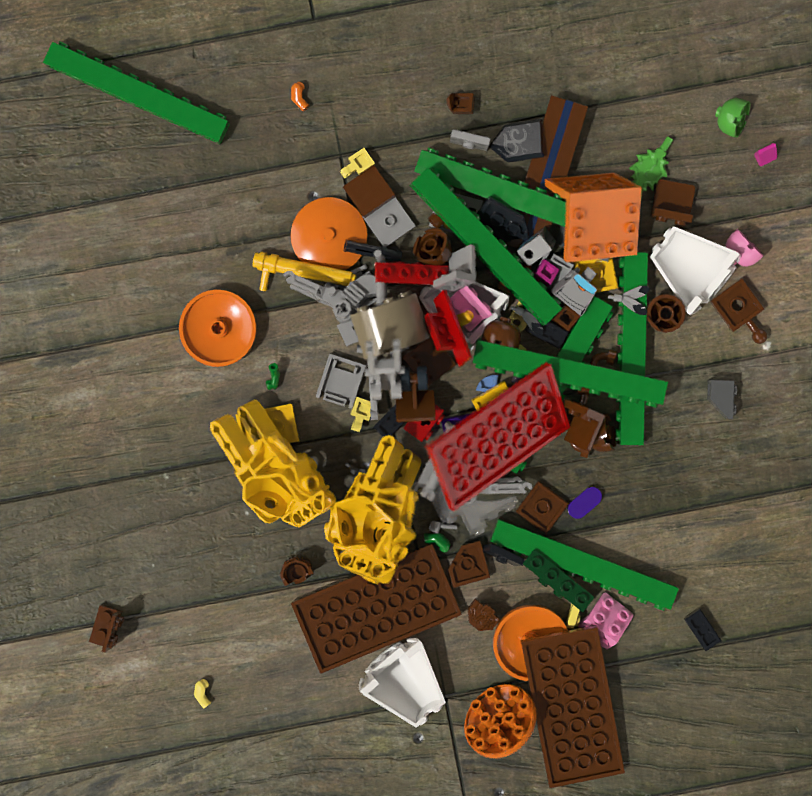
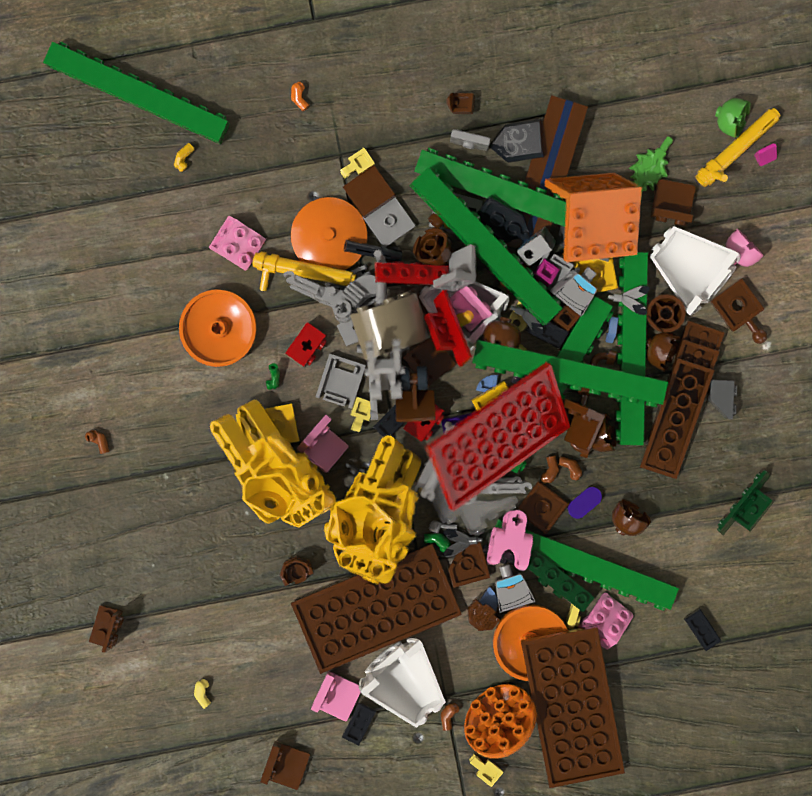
none -> dark orange arm [85,430,110,454]
none -> yellow arm [174,143,195,172]
none -> bright pink bracket [209,215,266,271]
none -> reddish brown bracket [260,741,310,790]
none -> red brick [285,322,327,367]
none -> bright pink bracket [297,415,349,473]
none -> bright pink bracket [311,671,360,721]
none -> black plate [342,702,376,746]
none -> dark orange arm [440,703,459,731]
none -> dark grey piece [444,529,483,557]
none -> light yellow plate [469,754,504,787]
none -> medium blue tile [479,586,498,612]
none -> bright pink piece [487,510,533,571]
none -> light grey torso [495,564,535,613]
none -> dark orange arm [541,455,559,483]
none -> dark orange arm [558,456,582,481]
none -> medium blue tile [605,317,618,343]
none -> reddish brown cylinder [612,499,651,536]
none -> reddish brown slope [640,320,725,479]
none -> reddish brown cylinder [646,332,680,371]
none -> yellow cylinder [695,108,781,187]
none -> dark green bracket [717,470,774,535]

